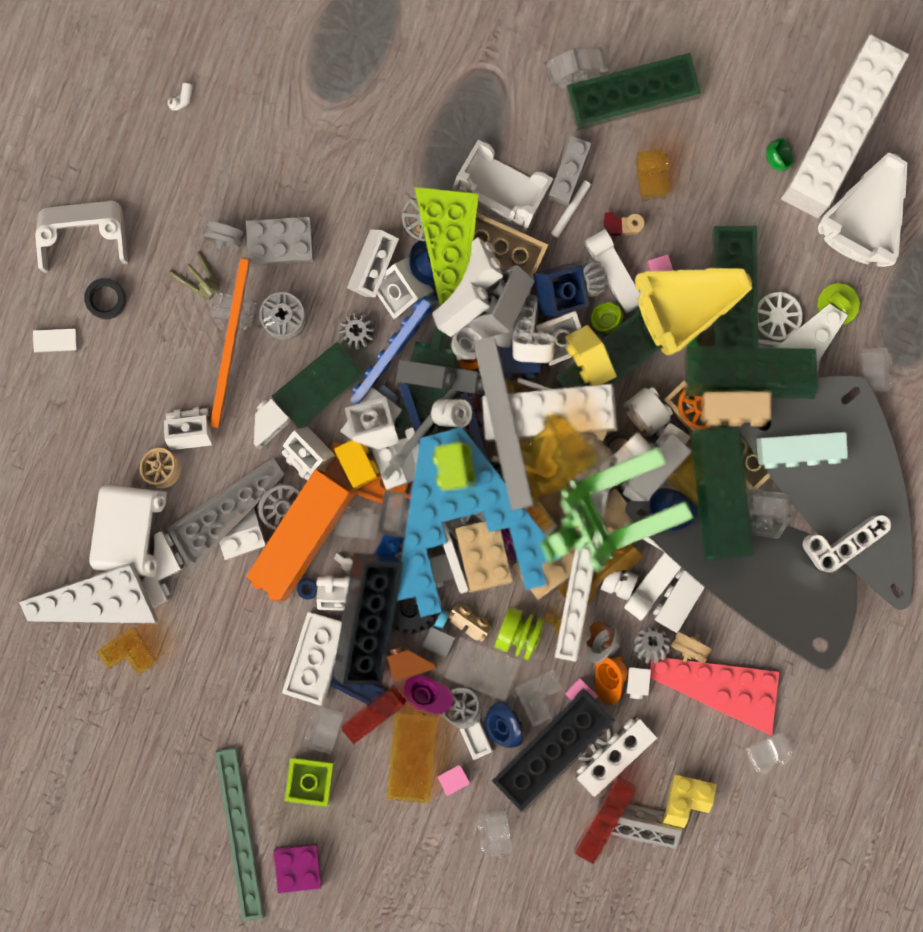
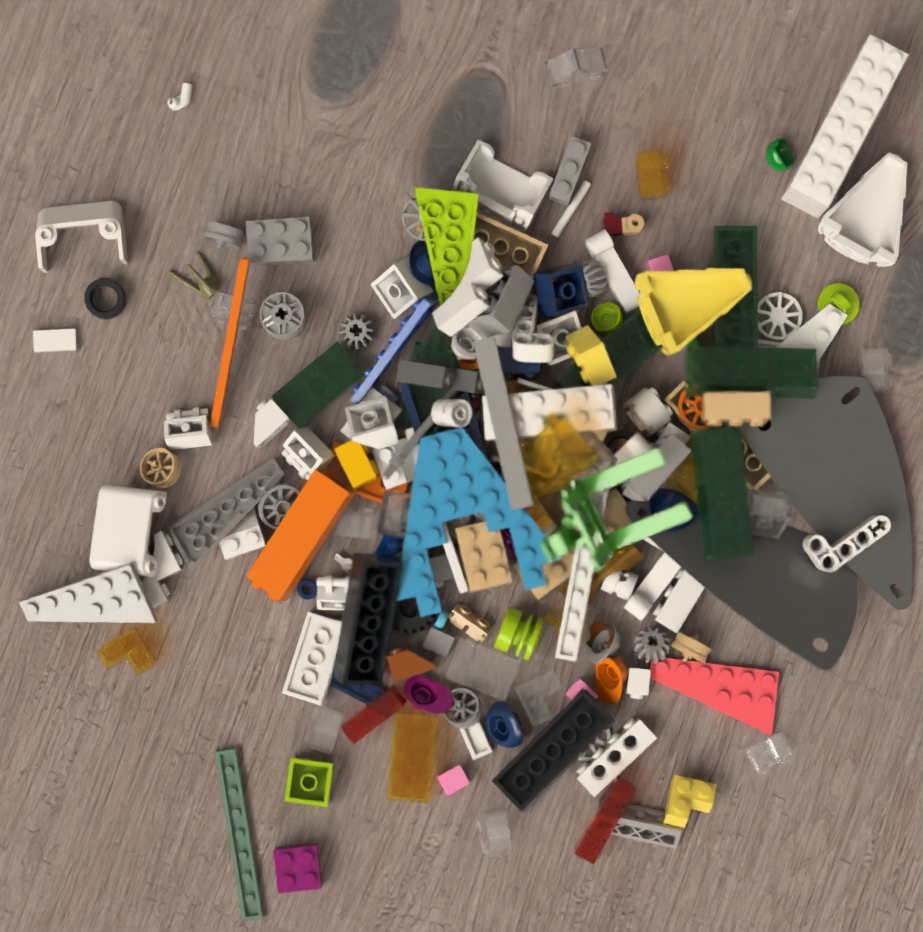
white brick [347,229,399,298] -> none
lime brick [433,443,477,491] -> none
clear green brick [566,53,701,131] -> none
light aqua brick [756,432,848,469] -> none

